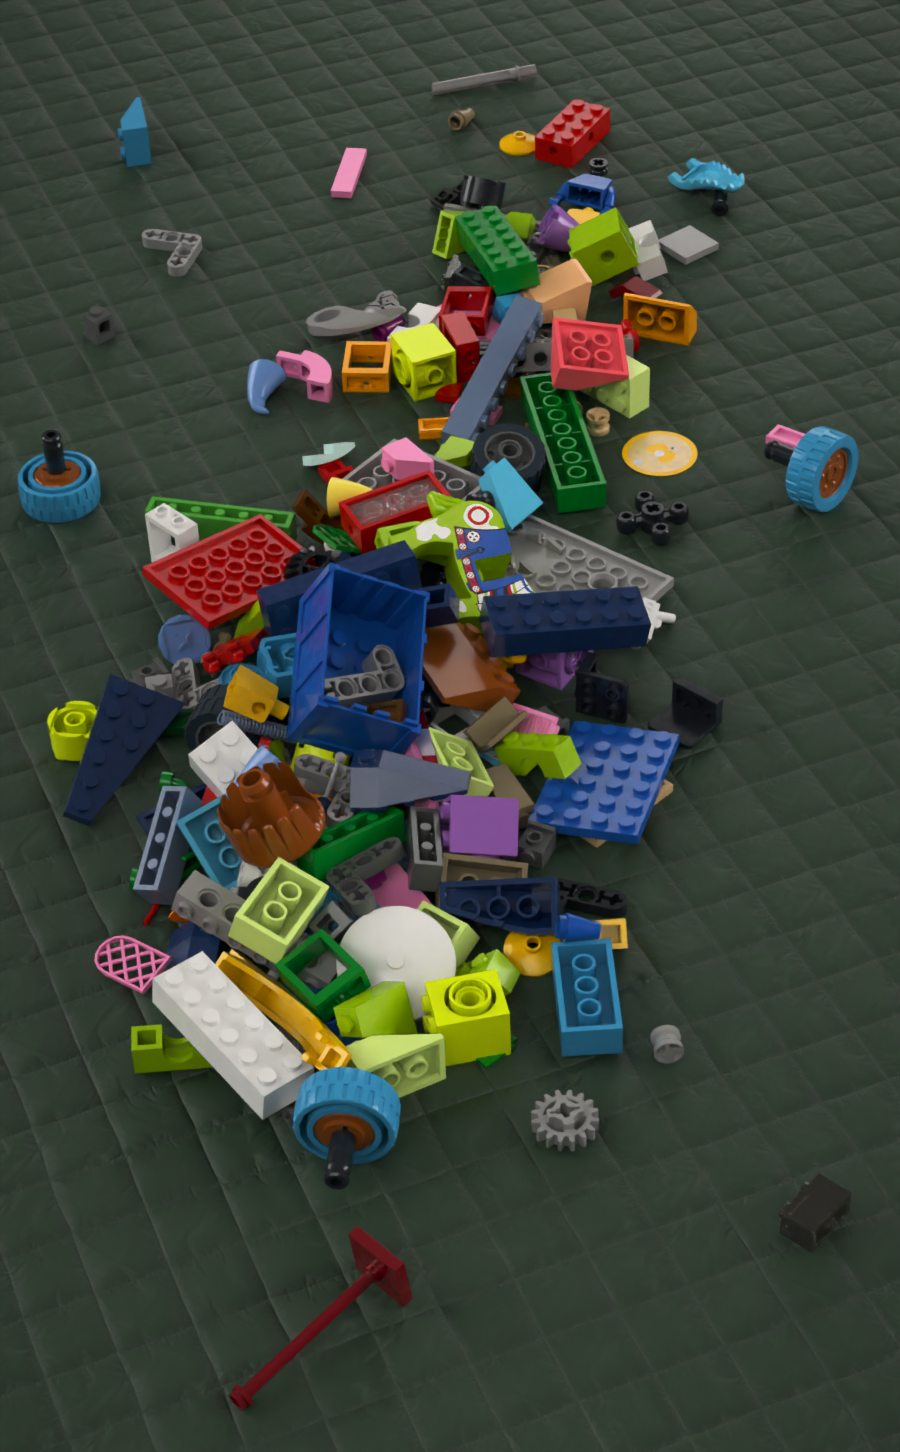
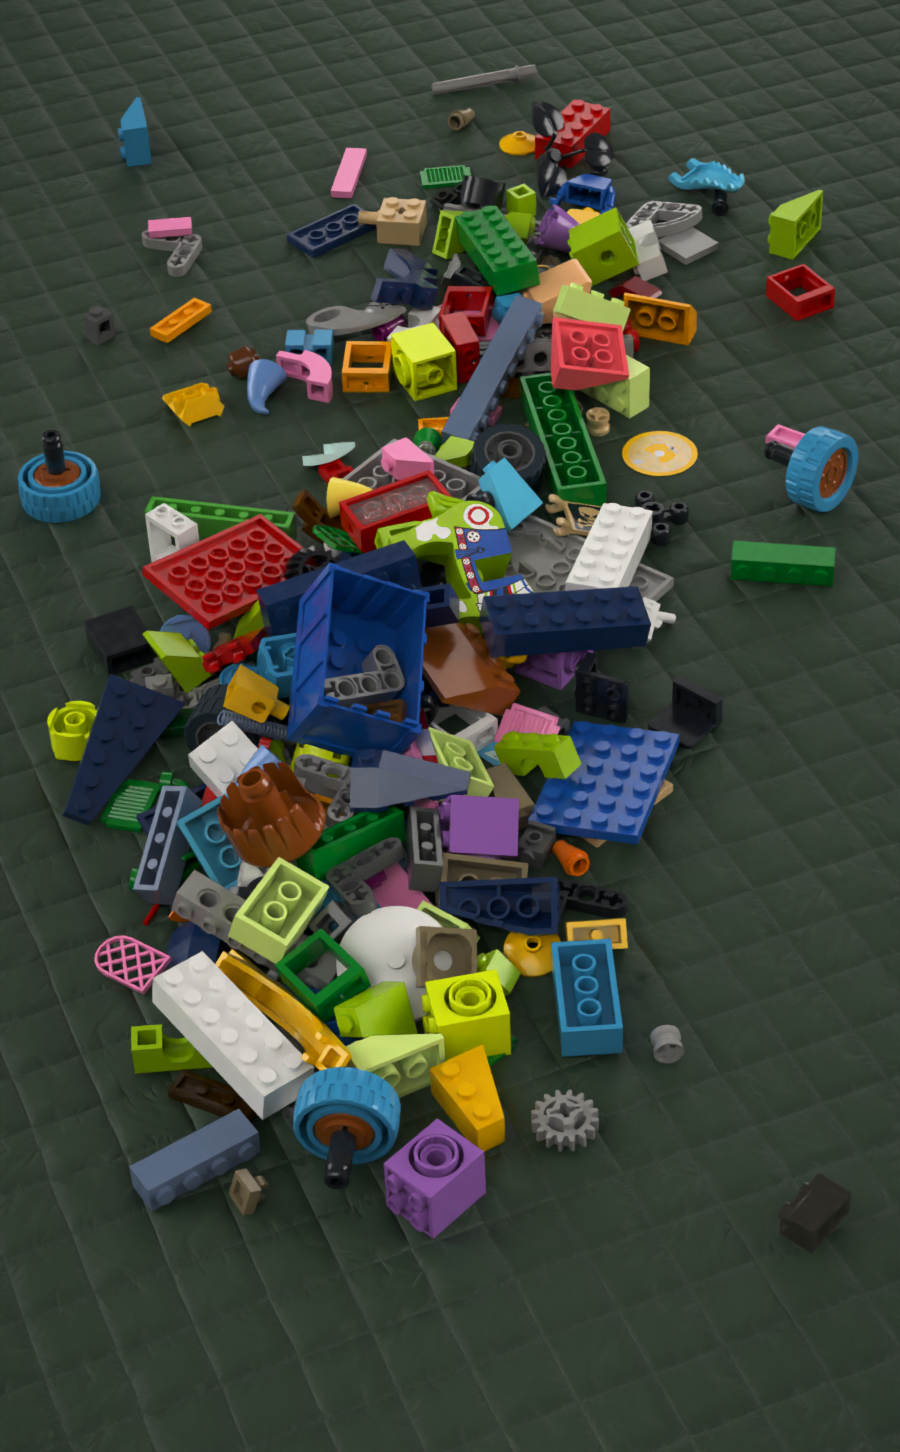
dark red tile [229,1226,412,1411] -> none
light grey hinge [317,752,346,816] -> none
red tile [435,383,463,403] -> none
dark tan panel [463,696,529,753] -> none
blue cone [555,912,601,942] -> none
none -> black brick [84,605,157,676]
none -> green window [100,779,160,833]
none -> sand blue brick [129,1109,261,1211]
none -> lime slope [143,631,212,694]
none -> bright pink tile [148,217,192,238]
none -> light orange plate [149,298,212,343]
none -> yellow slope [162,382,224,427]
none -> dark brown tile [168,1069,257,1124]
none -> reddish brown head [226,346,259,380]
none -> dark tan tile [228,1168,269,1216]
none -> dark azure brick [285,329,334,364]
none -> dark blue tile [287,204,377,258]
none -> tan brick [358,197,427,246]
none -> dark blue arch [371,248,439,309]
none -> medium lavender brick [384,1119,486,1239]
none -> dark tan piece [412,926,477,988]
none -> green piece [413,427,442,456]
none -> green window [420,165,471,189]
none -> yellow wedge [429,1044,505,1152]
none -> lime brick [506,184,536,216]
none -> black plant [531,101,614,198]
none -> tan flag [545,494,602,537]
none -> orange cone [552,840,590,877]
none -> yellowish green wedge [553,283,631,332]
none -> white brick [565,503,653,591]
none -> light grey beam [626,201,703,237]
none -> green brick [730,541,836,587]
none -> red window [766,264,835,321]
none -> lime slope [767,190,823,260]

